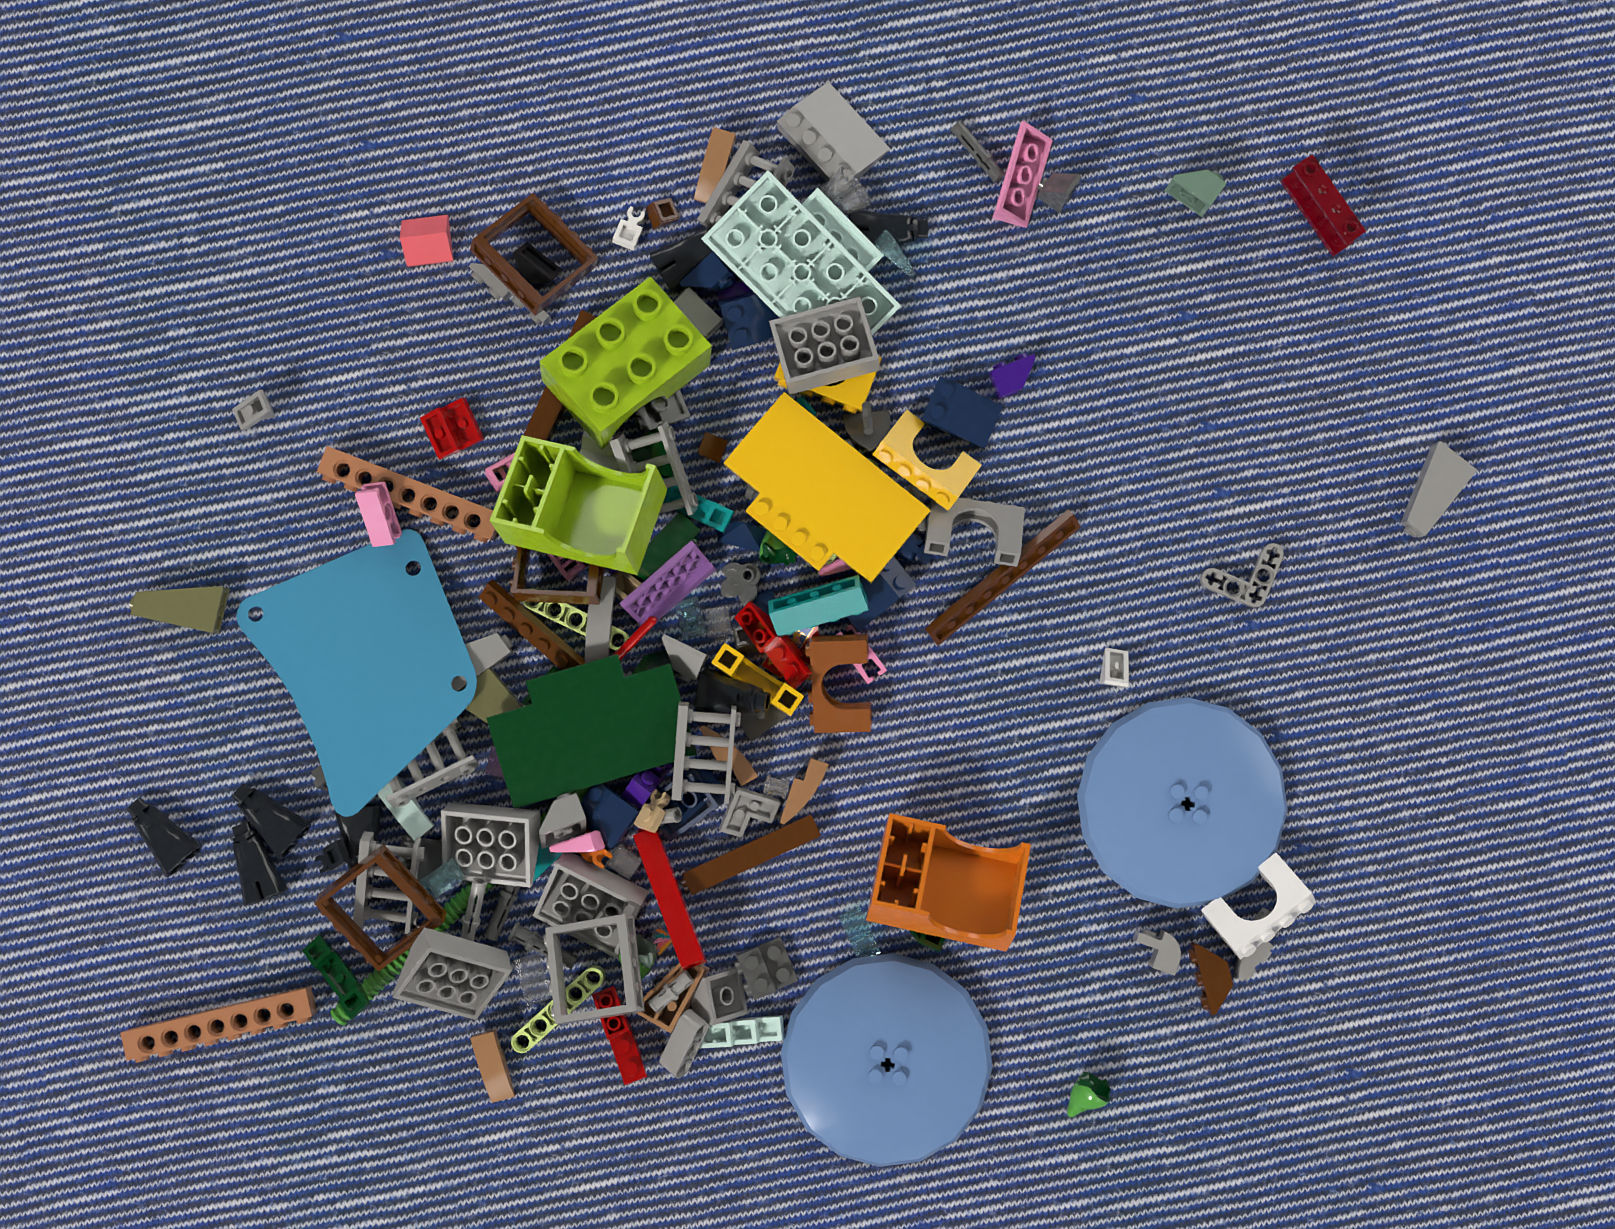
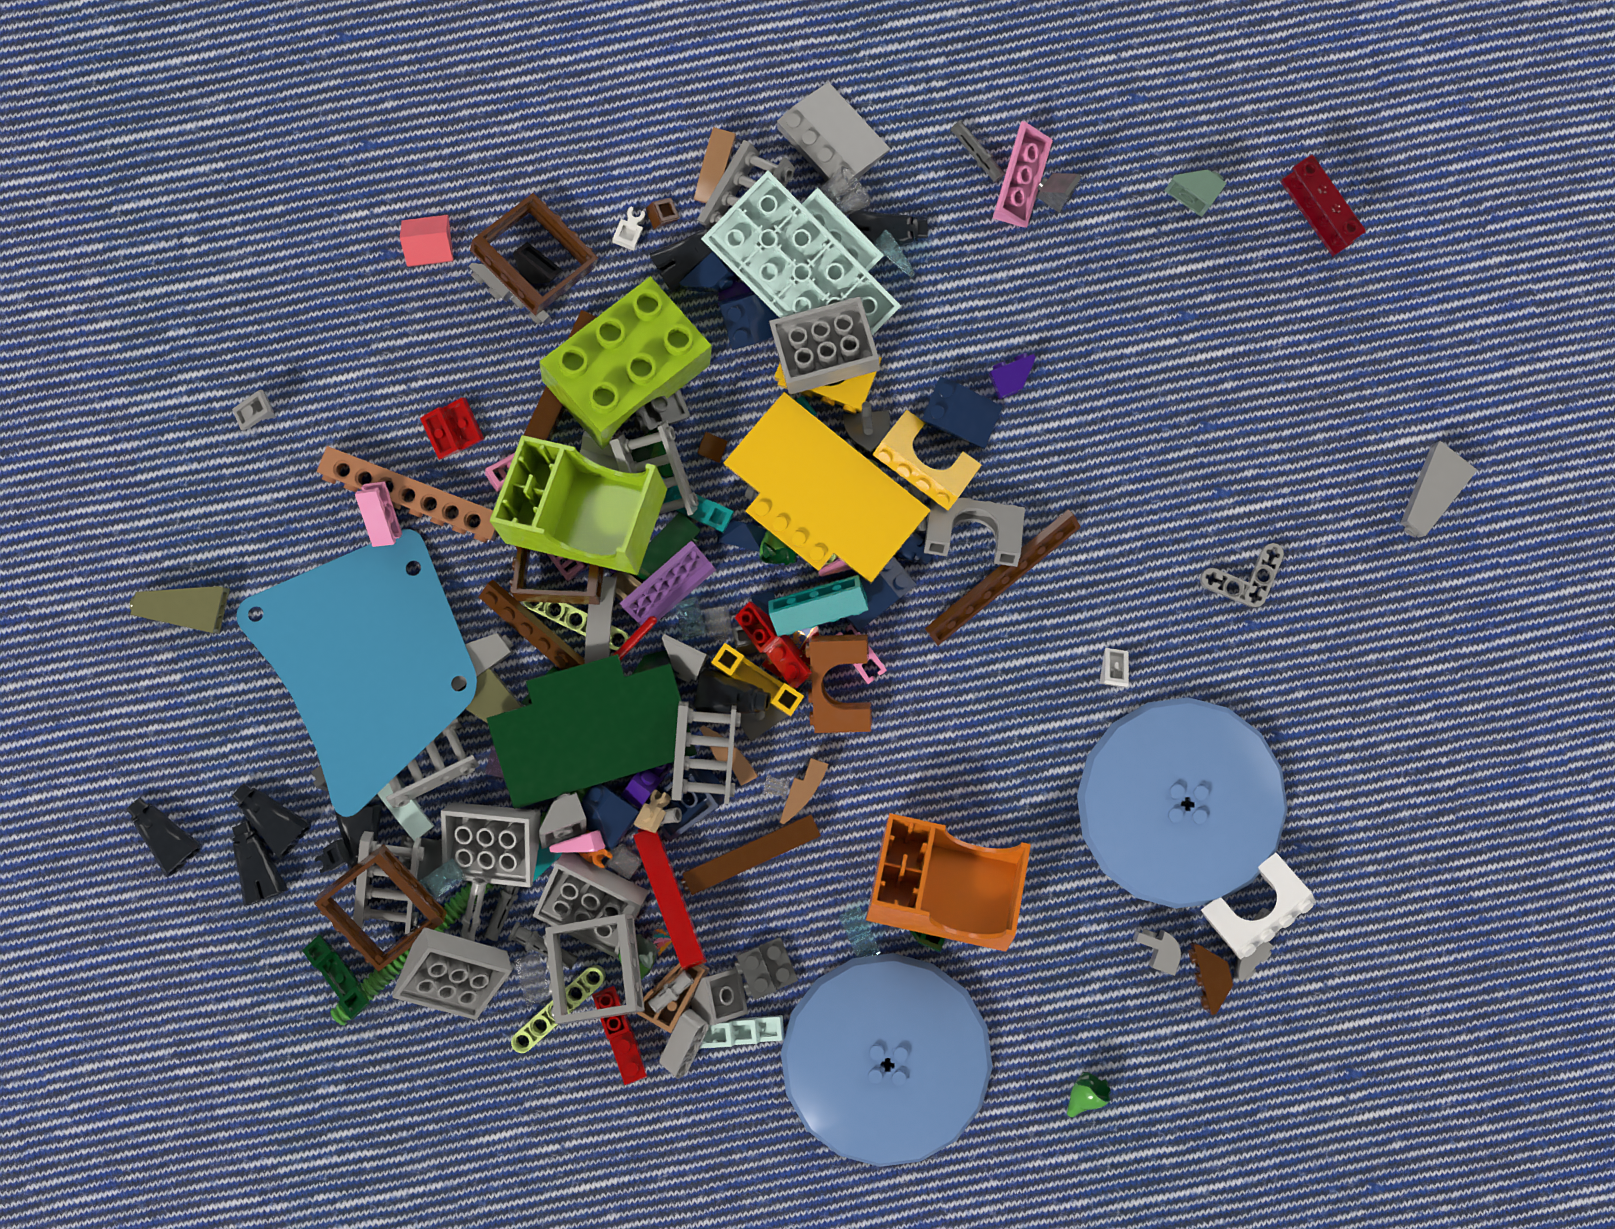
nougat brick [120,986,317,1063] -> none
medium nougat slope [470,1029,515,1103] -> none
light grey brick [674,287,723,340] -> none
light grey plate [719,786,780,838] -> none
dark grey plate [721,562,761,607] -> none

